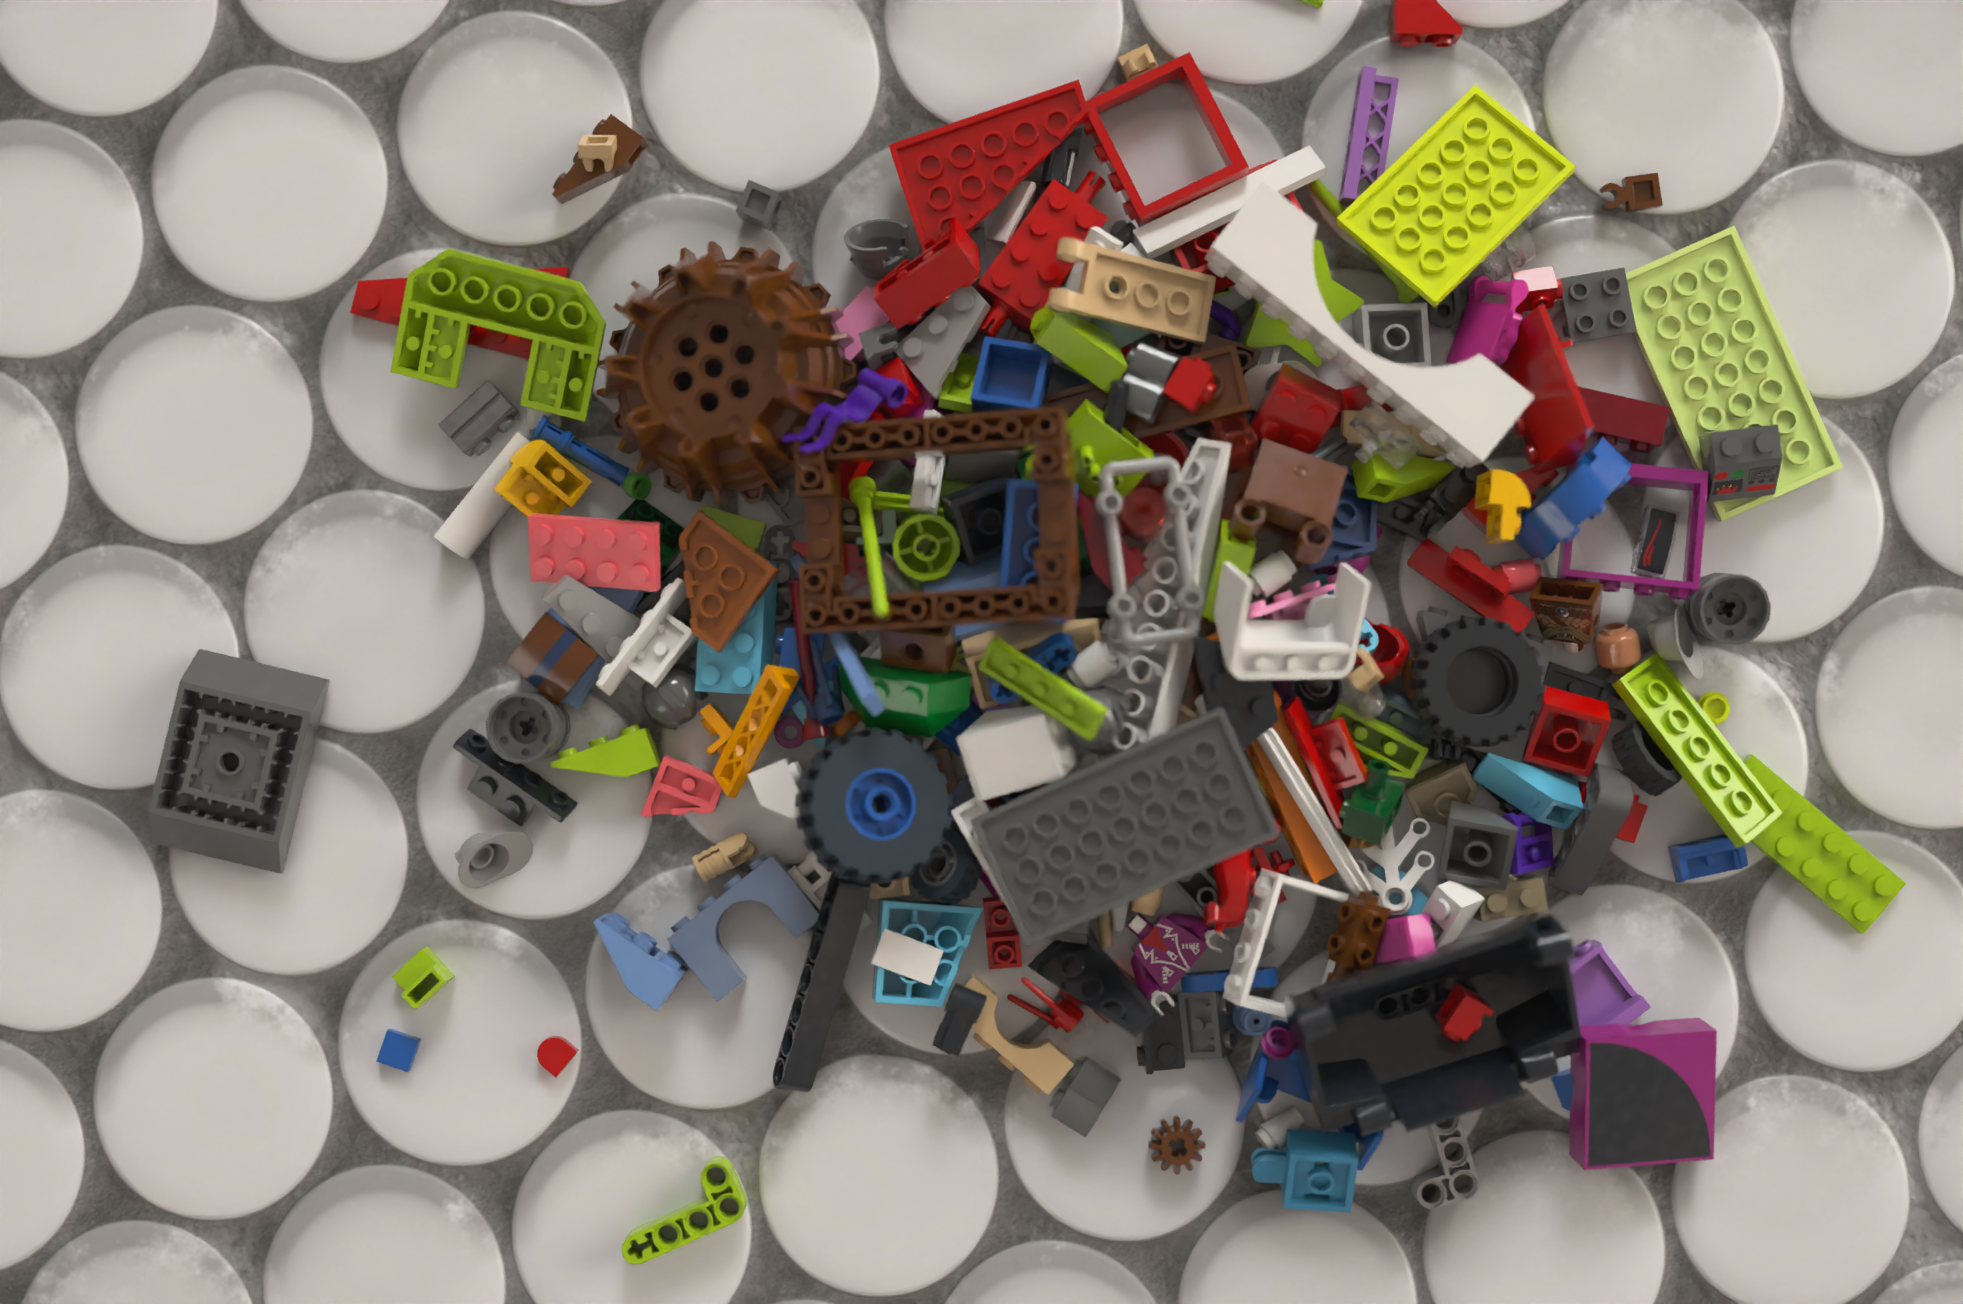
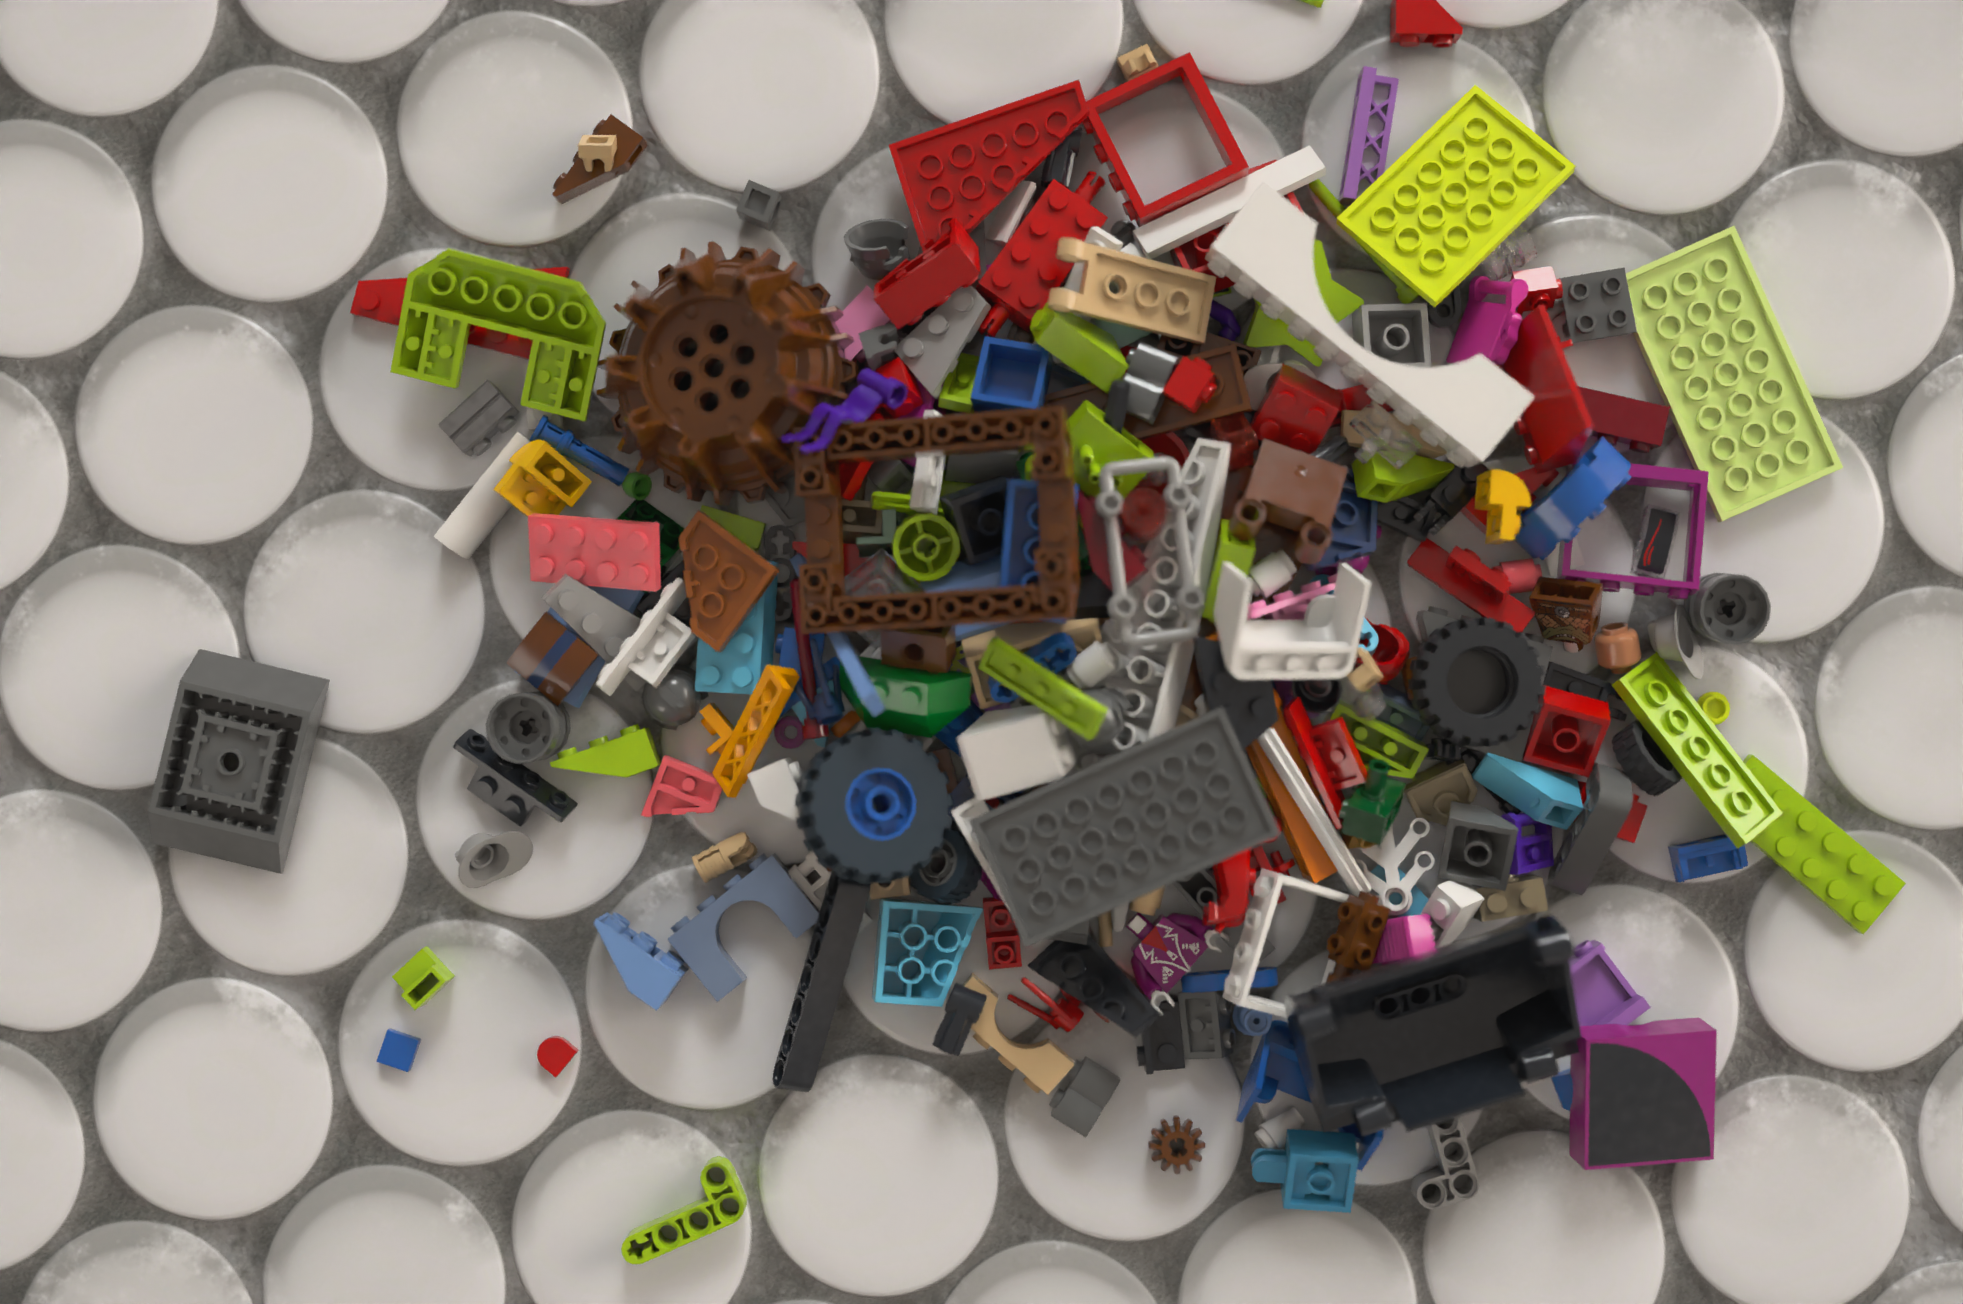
lime piece [849,477,888,617] -> none
white sticker [871,928,944,986] -> none
magenta plate [1260,1026,1295,1060] -> none
red brick [1435,983,1494,1042] -> none
reddish brown plate [1600,173,1663,212] -> none
dark grey slope [1699,424,1782,503] -> none

